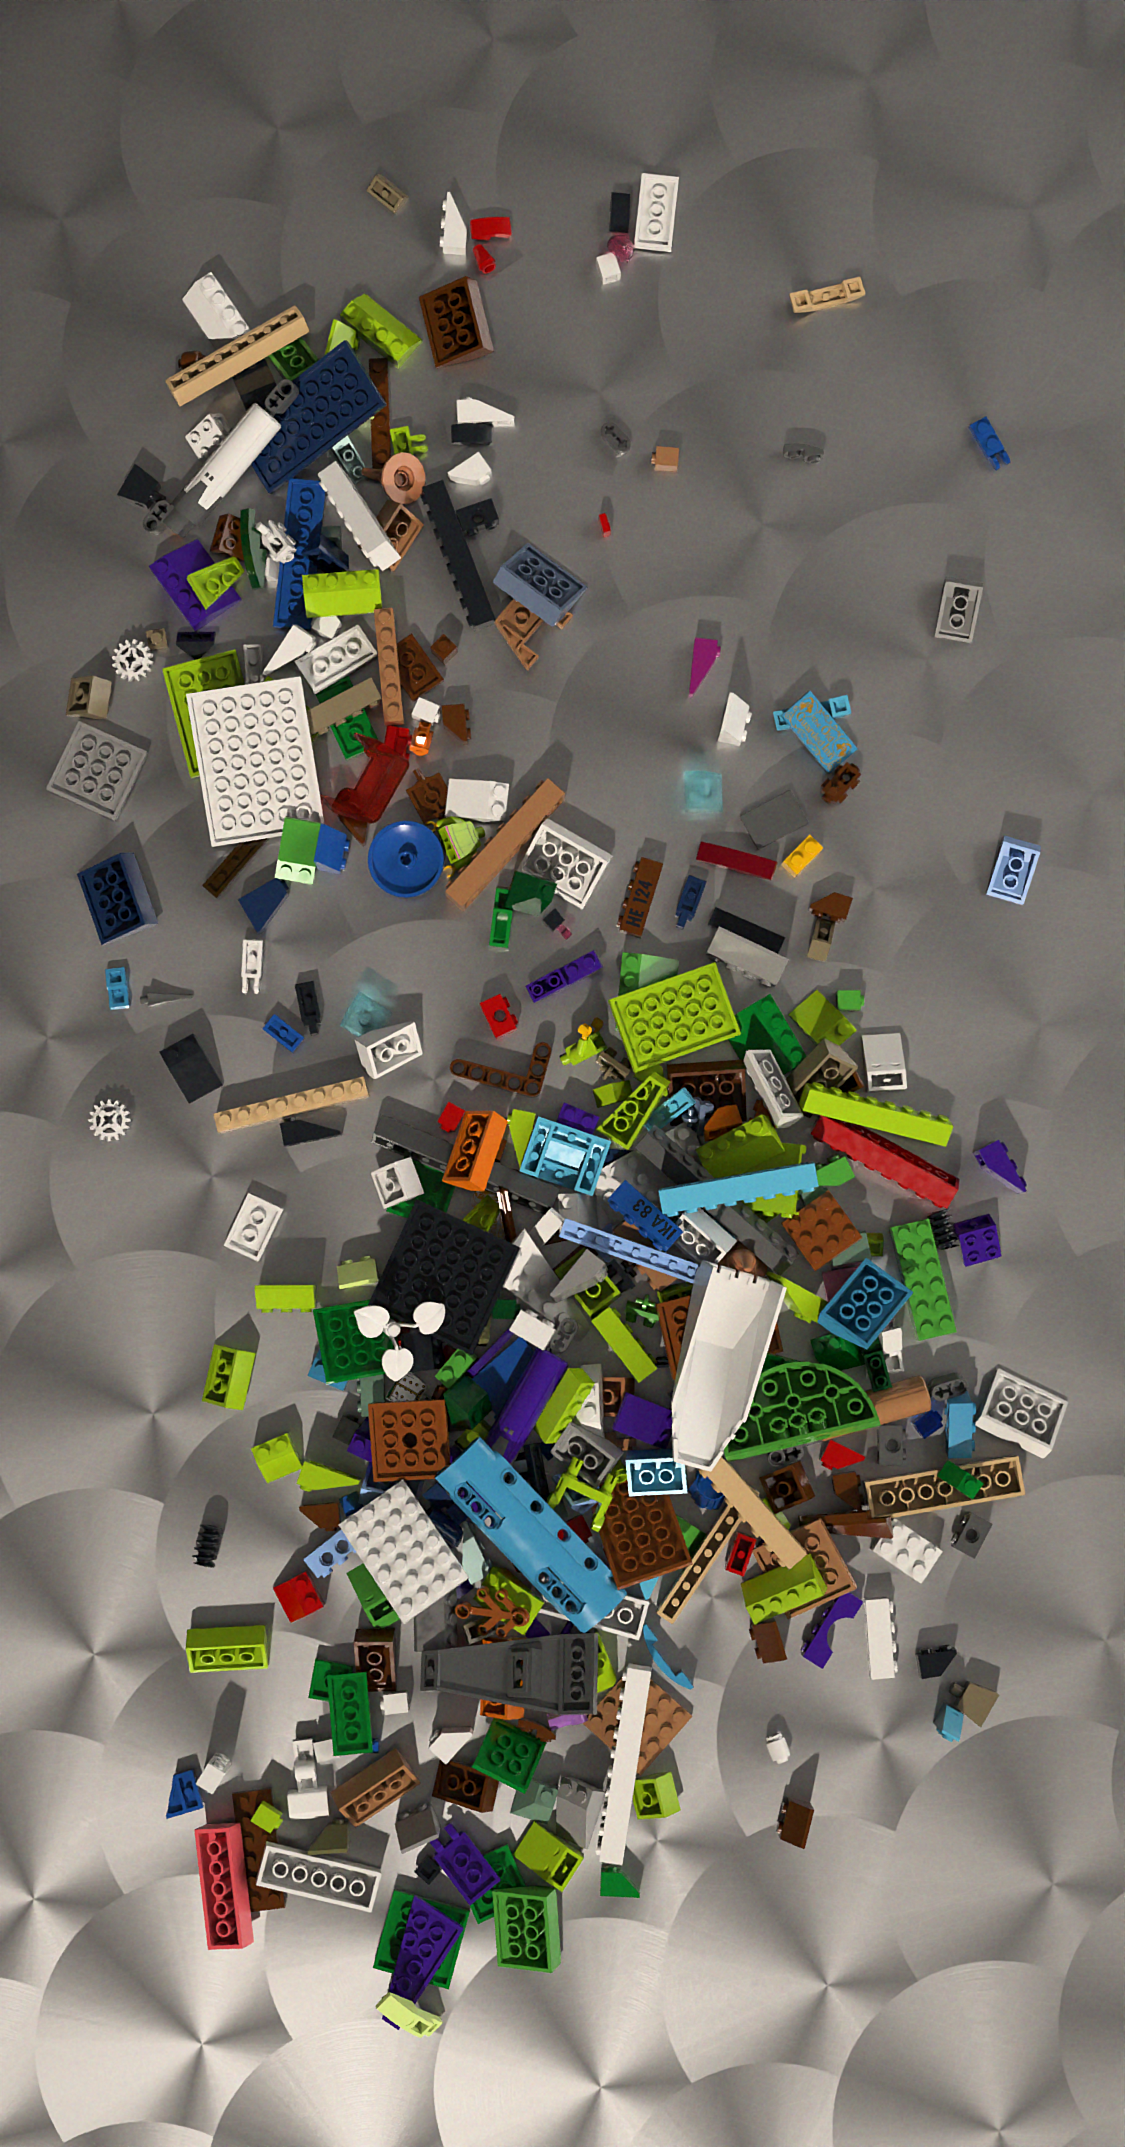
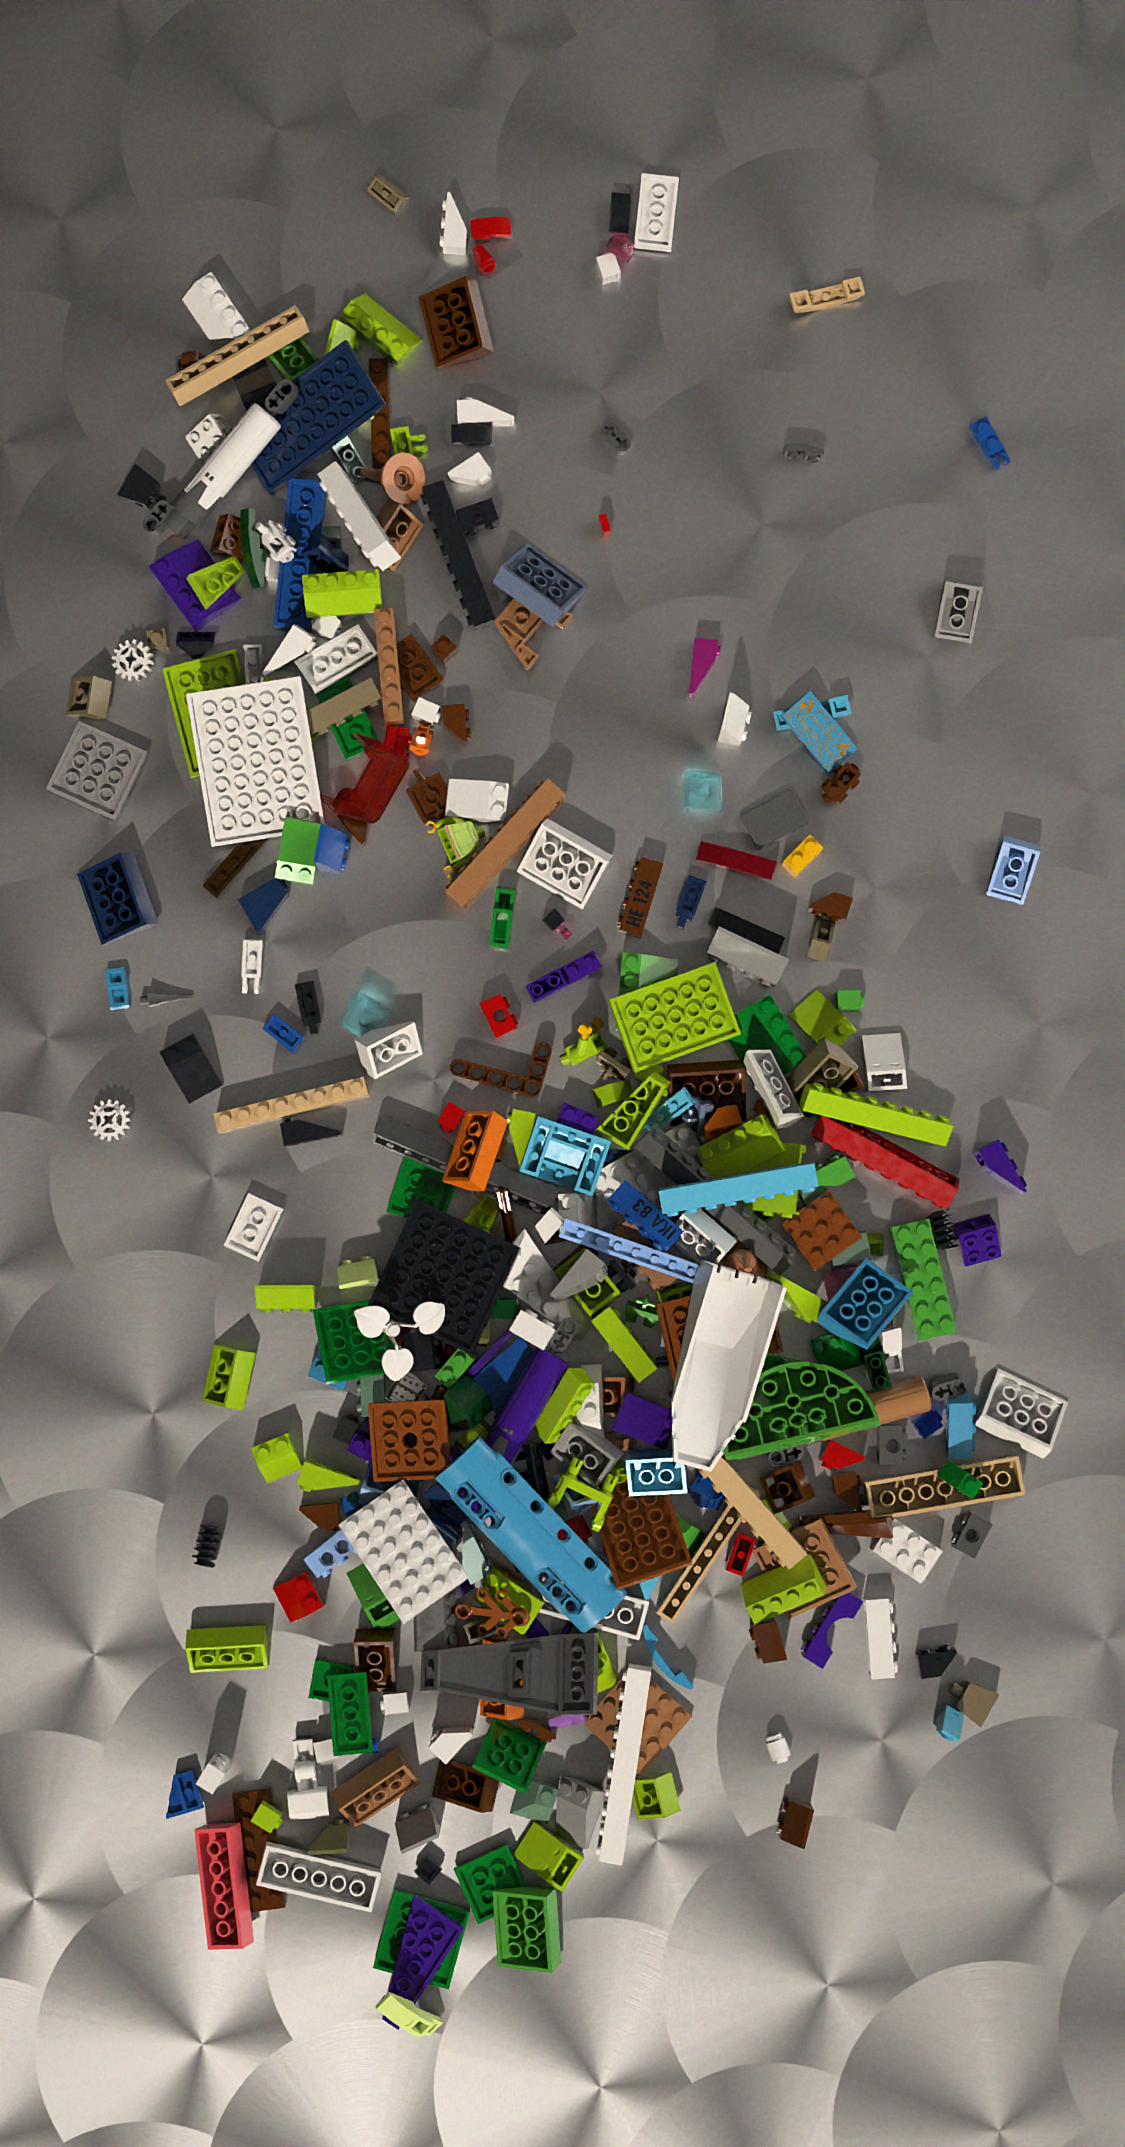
blue dish [368,821,445,898] -> none
white slope [371,1157,424,1209] -> none
dark purple tile [430,1823,501,1905] -> none
dark green slope [504,870,557,916] -> none
green slope [600,1865,640,1898] -> none
medium nougat brick [651,446,679,472] -> none

